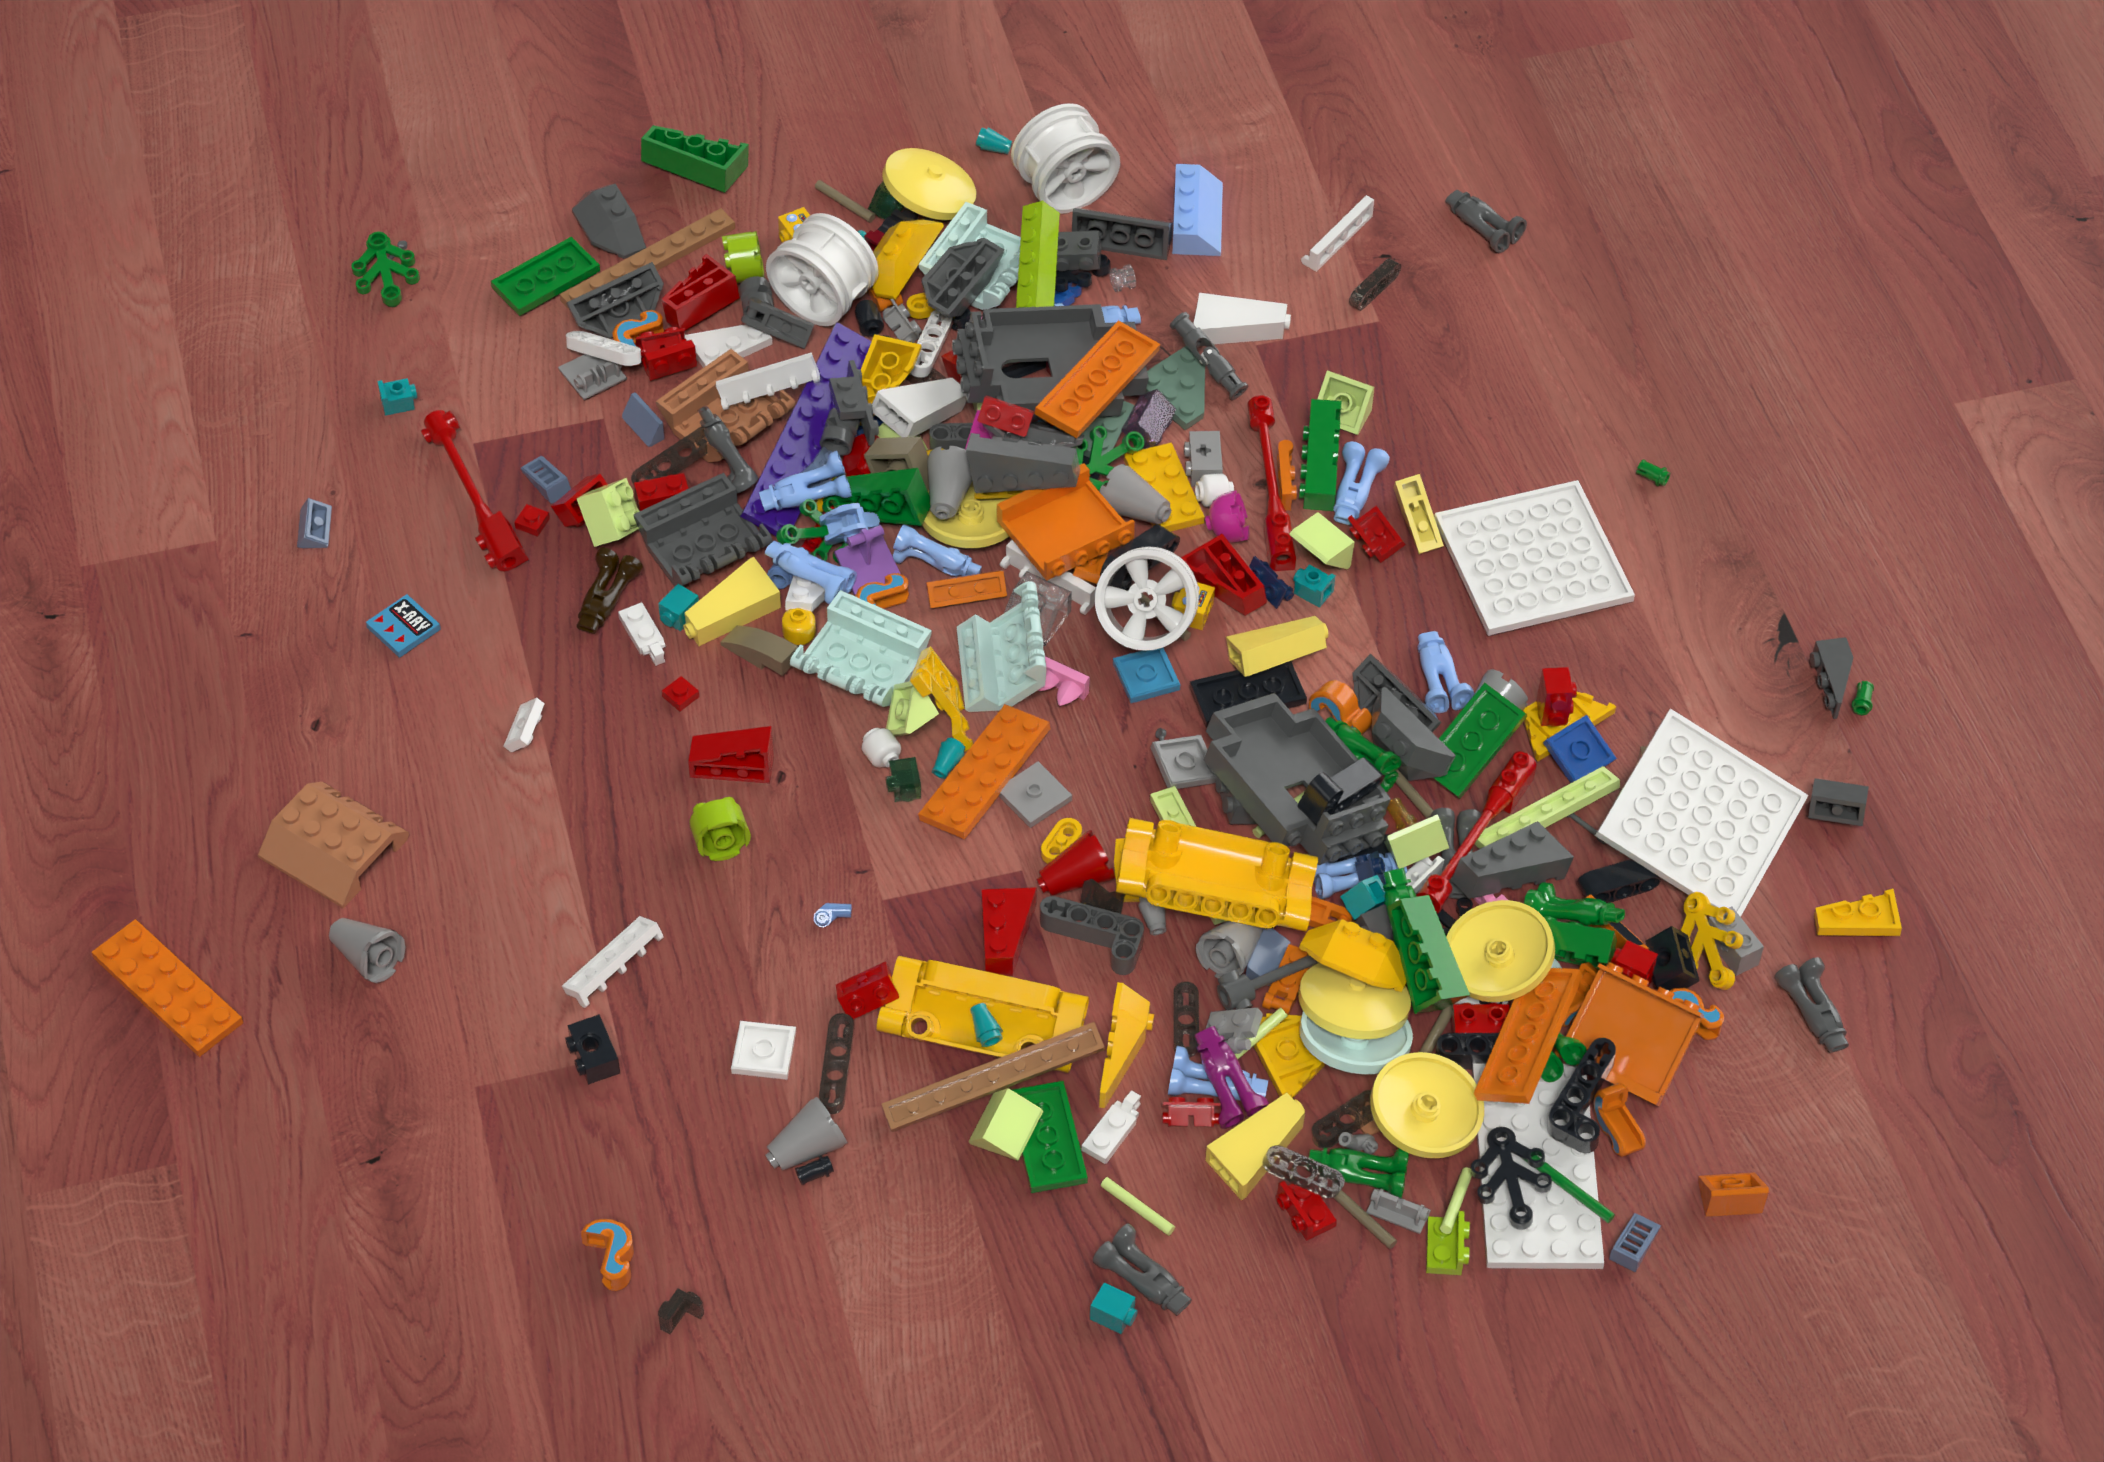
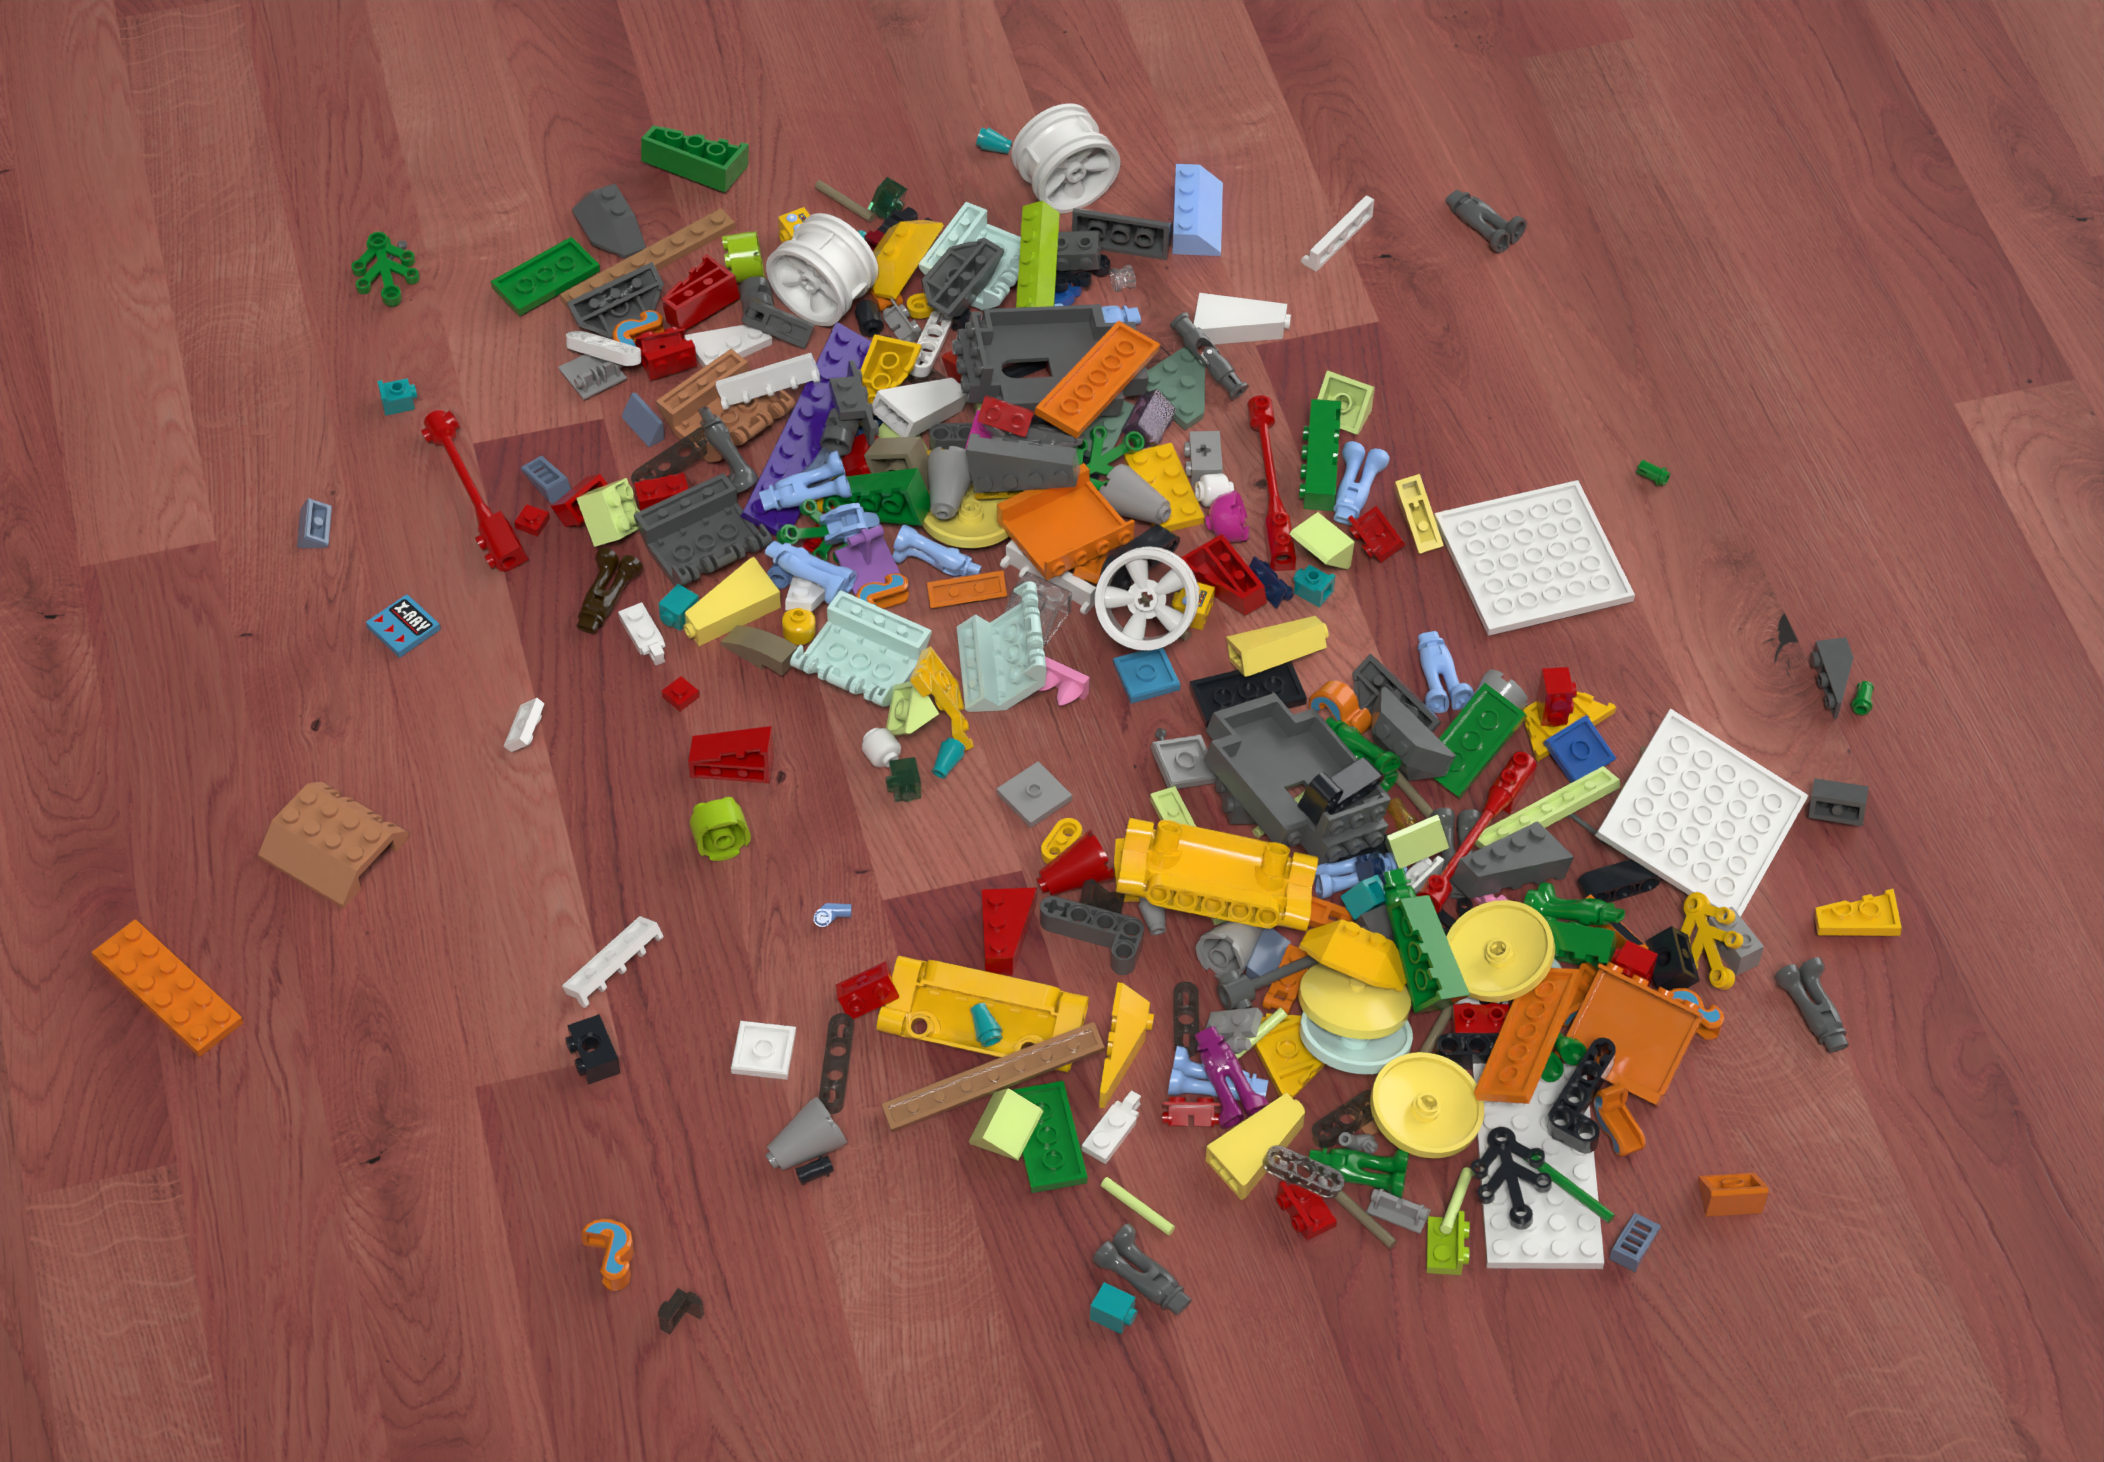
light grey cone [329,918,406,983] -> none
light yellow dish [882,148,976,220] -> none
orange plate [918,704,1051,839] -> none
orange plate [1277,440,1297,511] -> none
clear smoke beam [1349,258,1401,311] -> none

